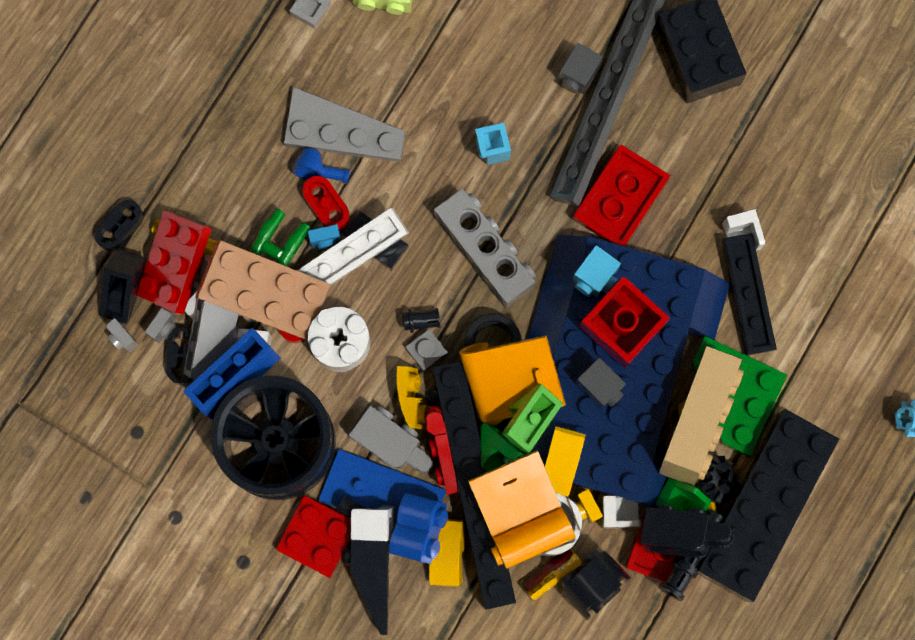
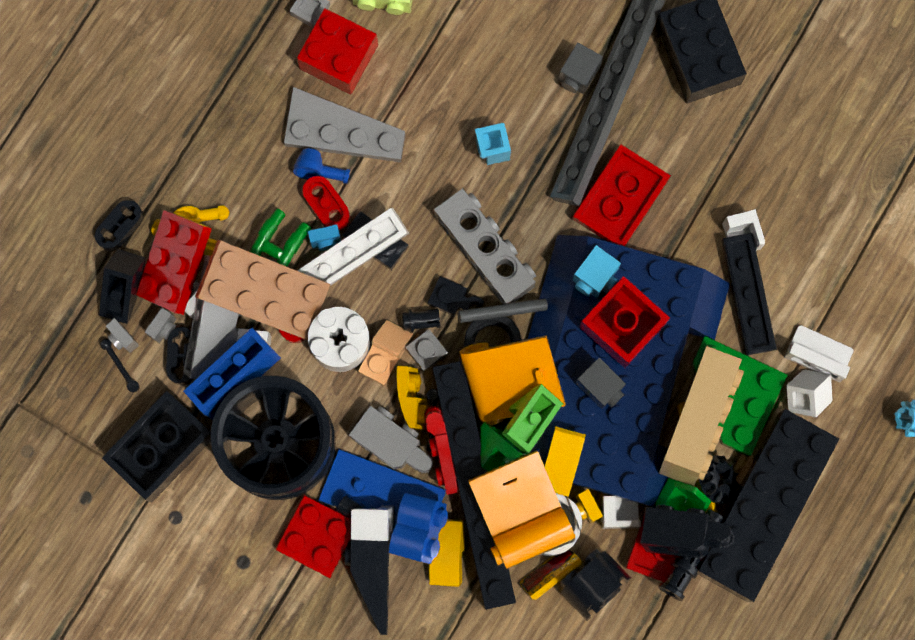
none -> black hinge [100,338,140,393]
none -> black brick [102,391,211,503]
none -> yellow piece [173,205,230,223]
none -> red brick [297,8,378,95]
none -> light nougat slope [358,320,413,387]
none -> black plate [428,276,484,317]
none -> dark grey bar [457,298,548,323]
none -> white panel [784,325,854,382]
none -> white panel [787,370,832,417]

